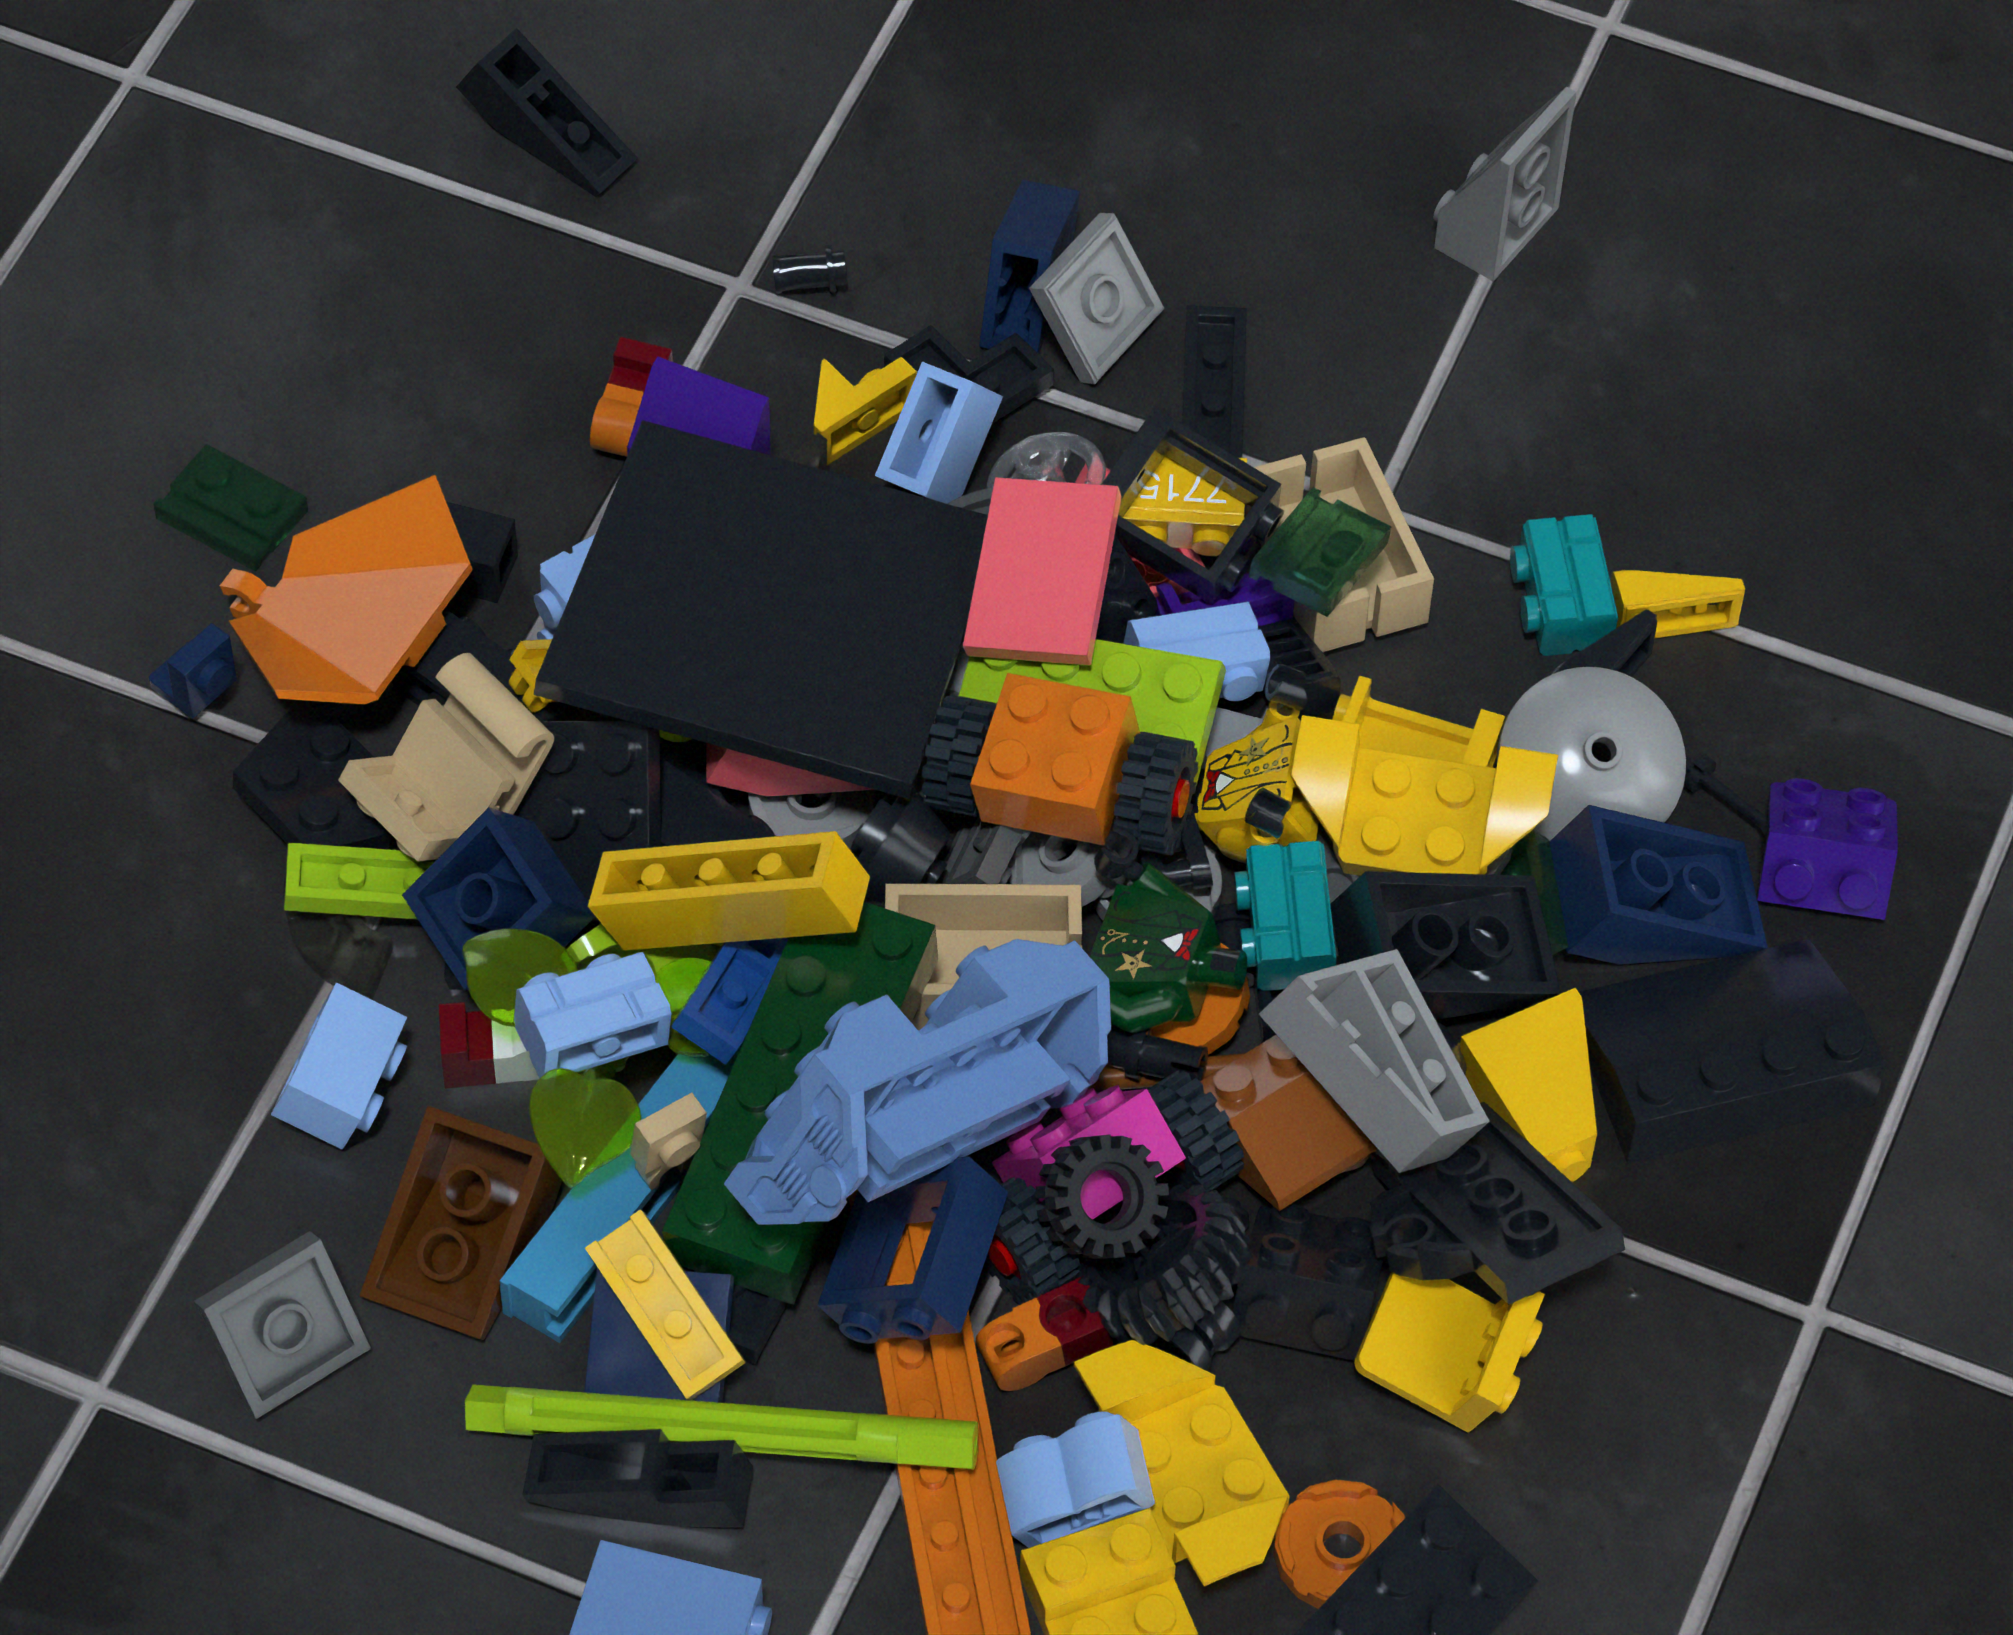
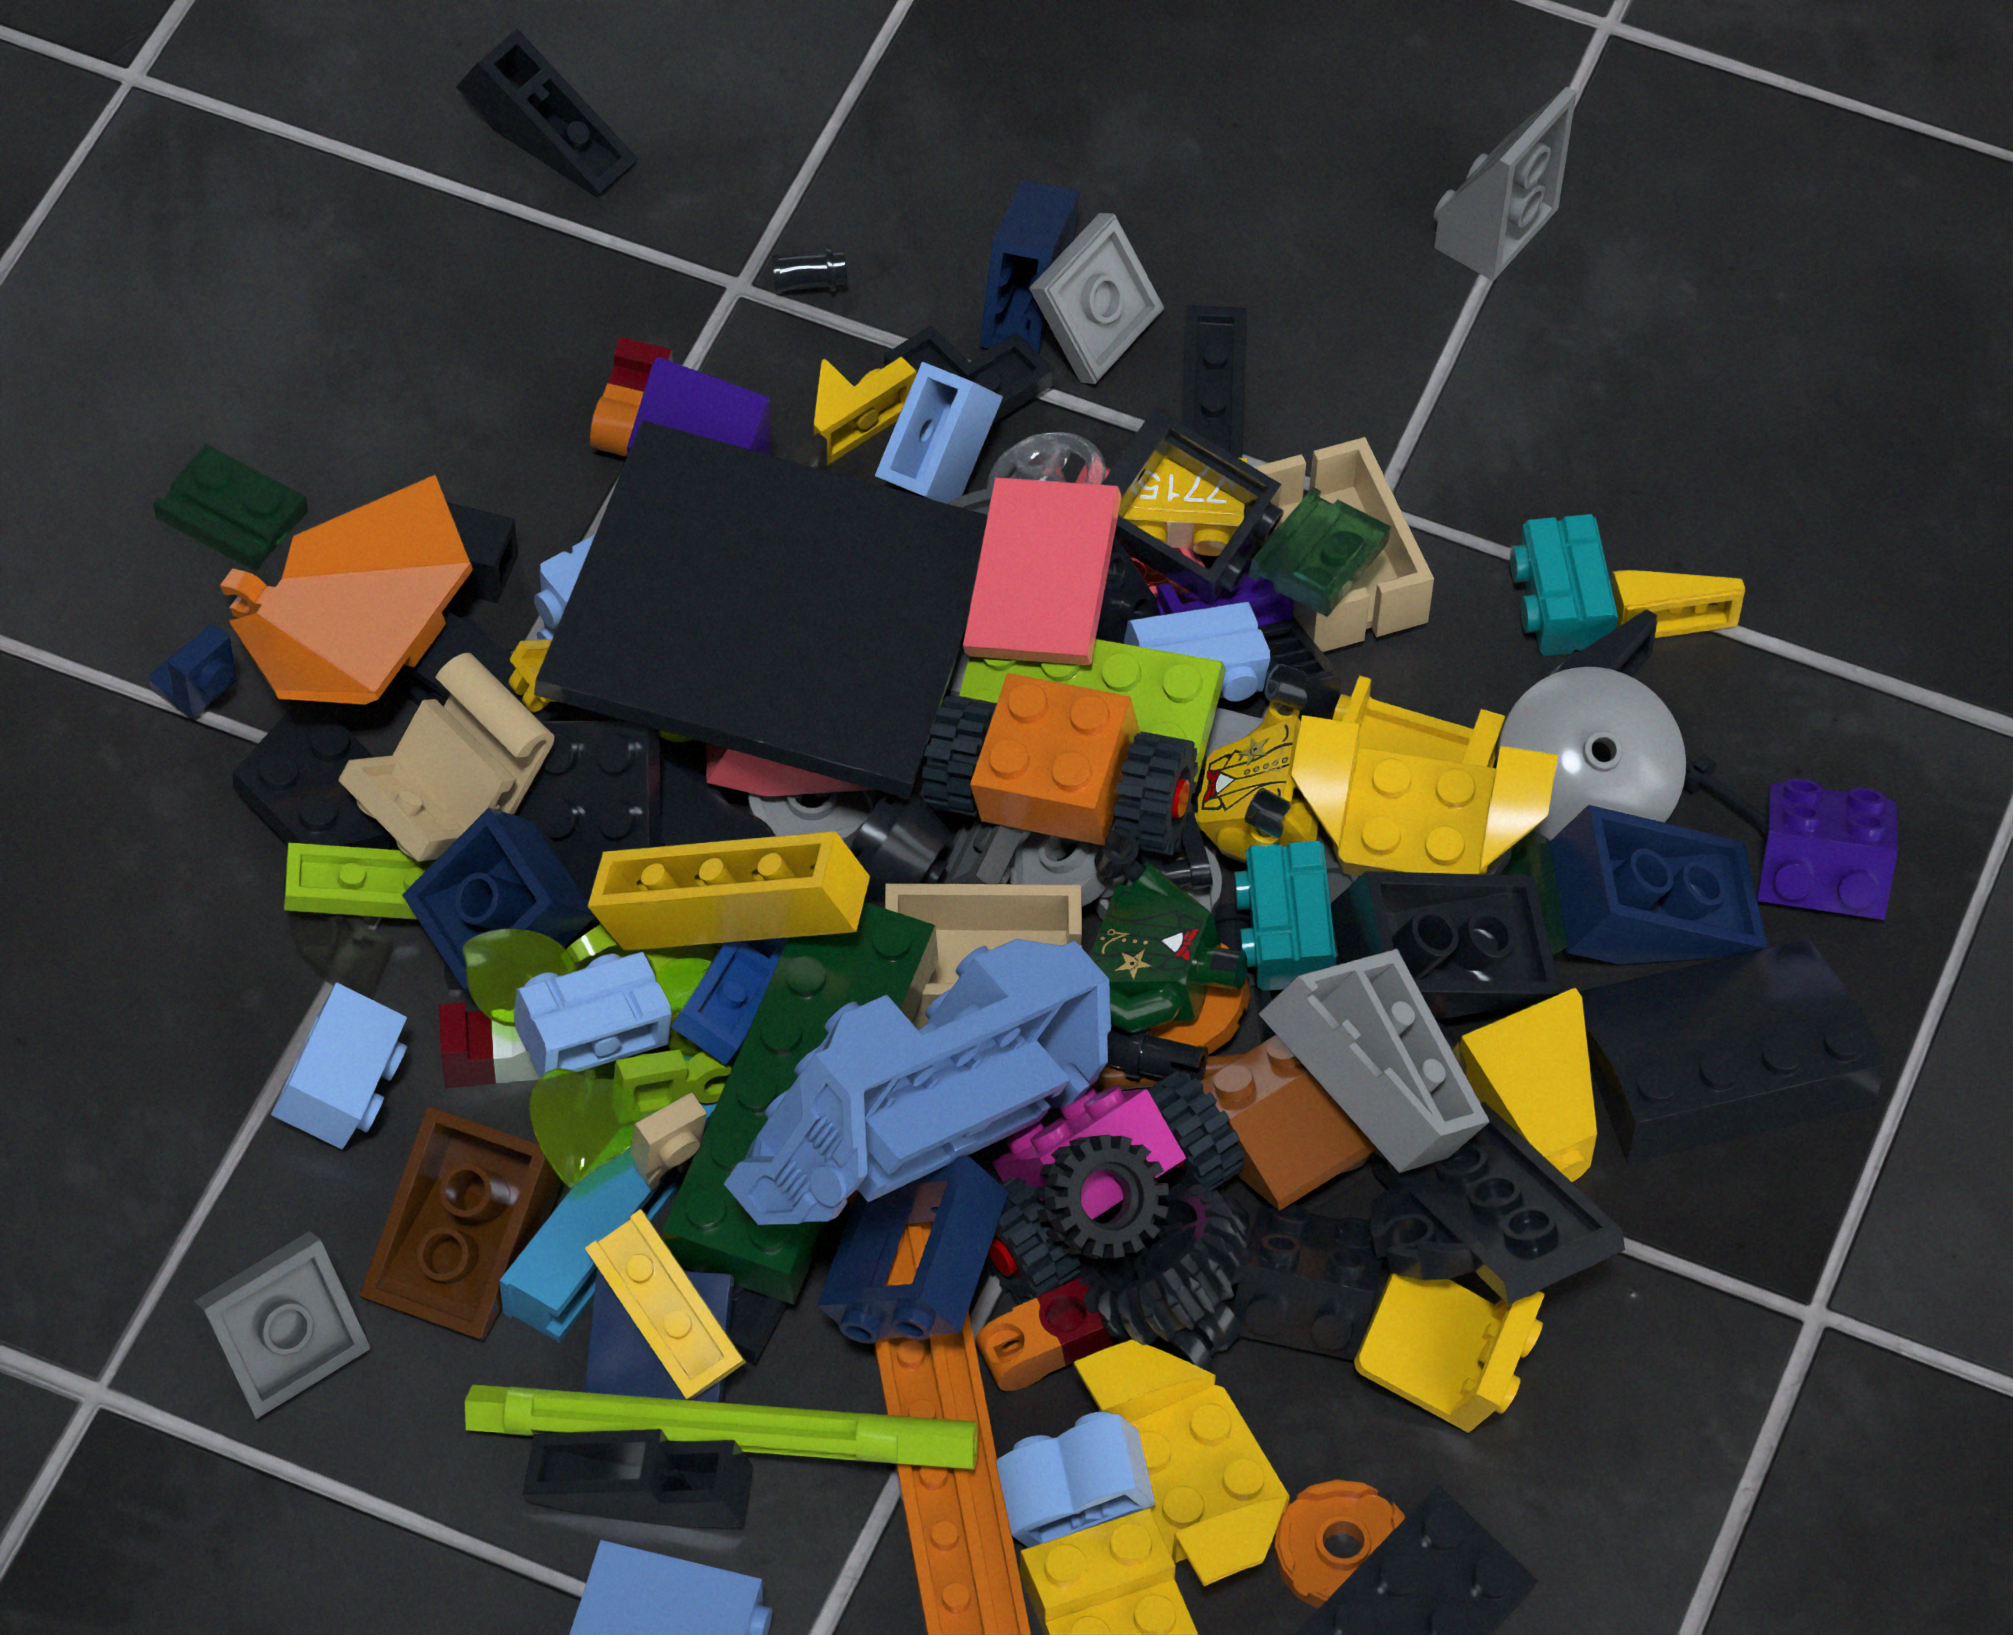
none -> lime plate [610,1049,731,1125]

